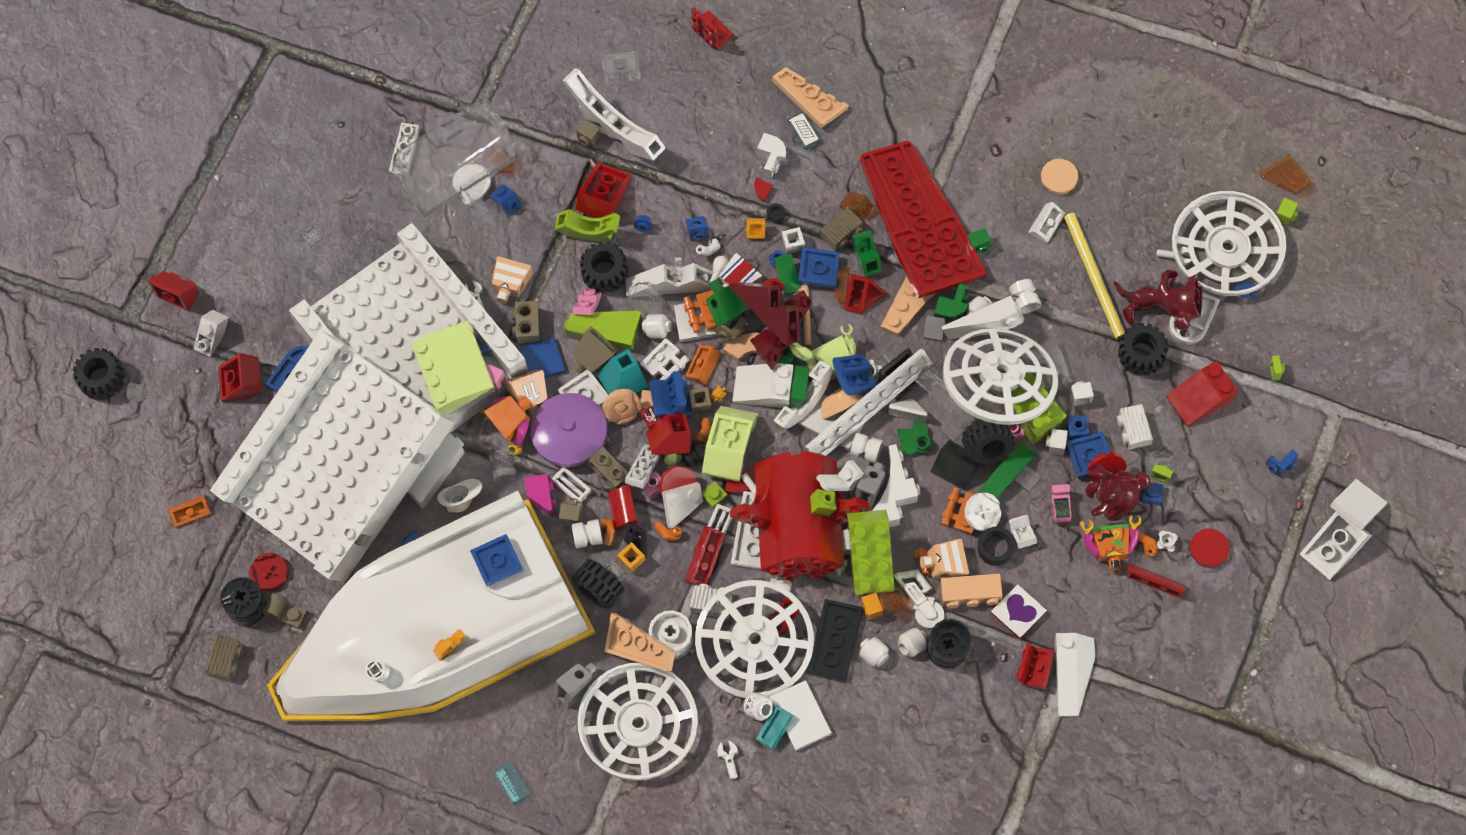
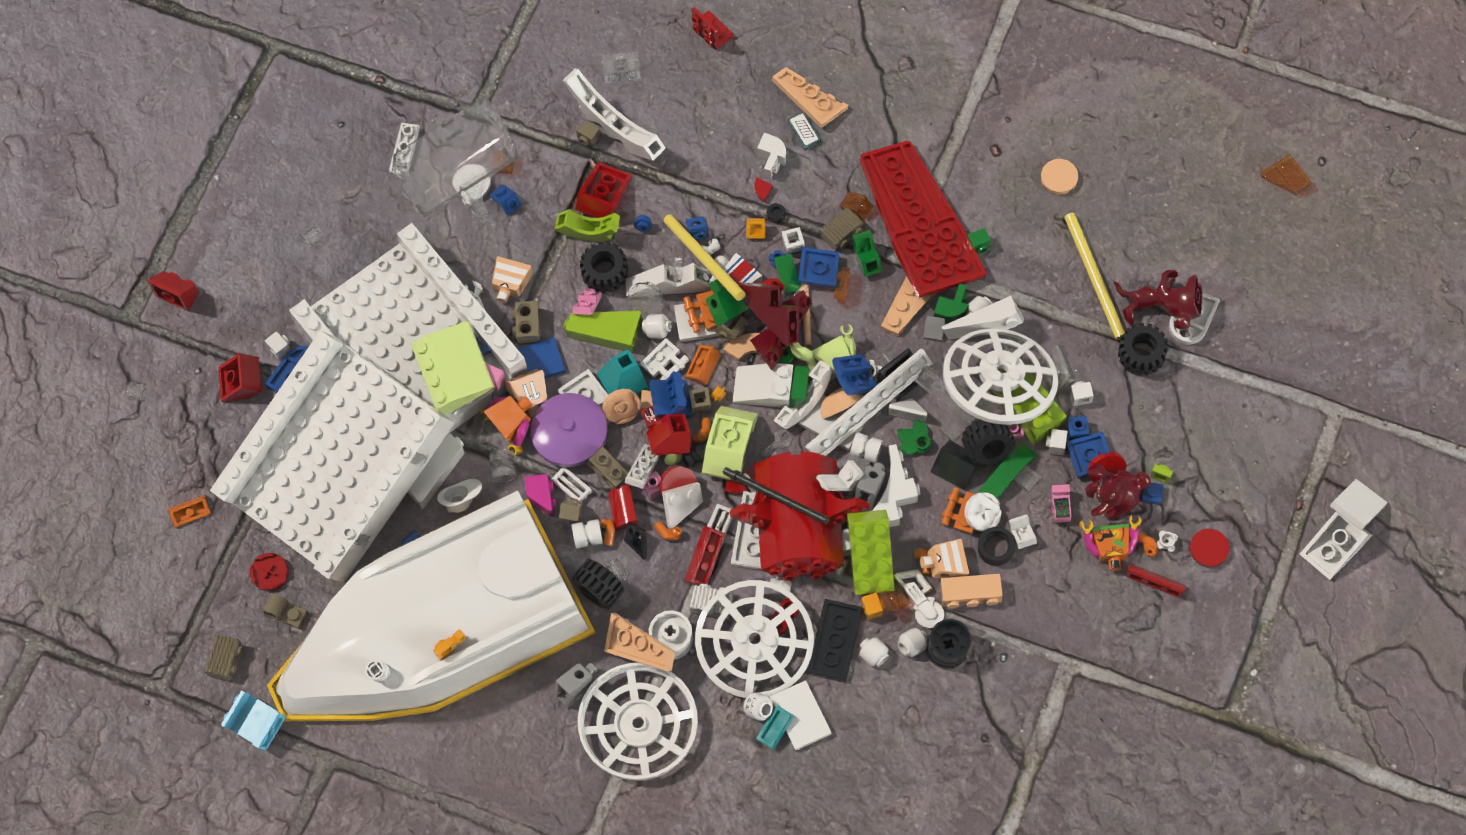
black tyre [73,348,125,400] -> none
white slope [194,310,229,357] -> none
black wheel [220,577,267,626] -> none
blue plate [470,534,523,587] -> none
clear light blue tile [493,761,530,805] -> none
dark tan torso [572,326,618,374] -> none
light orange plate [617,542,646,573] -> none
lime plate [701,481,728,509] -> none
white bar [717,741,738,779] -> none
lime plate [810,489,836,516] -> none
red slope [844,274,888,314] -> none
tile [991,584,1047,639] -> none
white wheel [1009,279,1041,314] -> none
red bracket [1017,643,1056,690] -> none
white slope [1028,202,1066,243] -> none
white wedge [1054,633,1095,717] -> none
white brick [1116,404,1153,450] -> none
white bar [1156,246,1192,267] -> none
red slope [1166,360,1238,427] -> none
white dish [1172,191,1286,296] -> none
blue plant [1234,282,1258,298] -> none
blue bracket [1266,449,1298,477] -> none
lime plate [1269,355,1285,381] -> none
lime plate [1276,197,1299,226] -> none
none -> medium azure panel [221,690,286,751]
none -> white plate [265,331,291,360]
none -> light yellow piece [664,214,746,301]
none -> pearl dark grey bar [723,467,830,524]

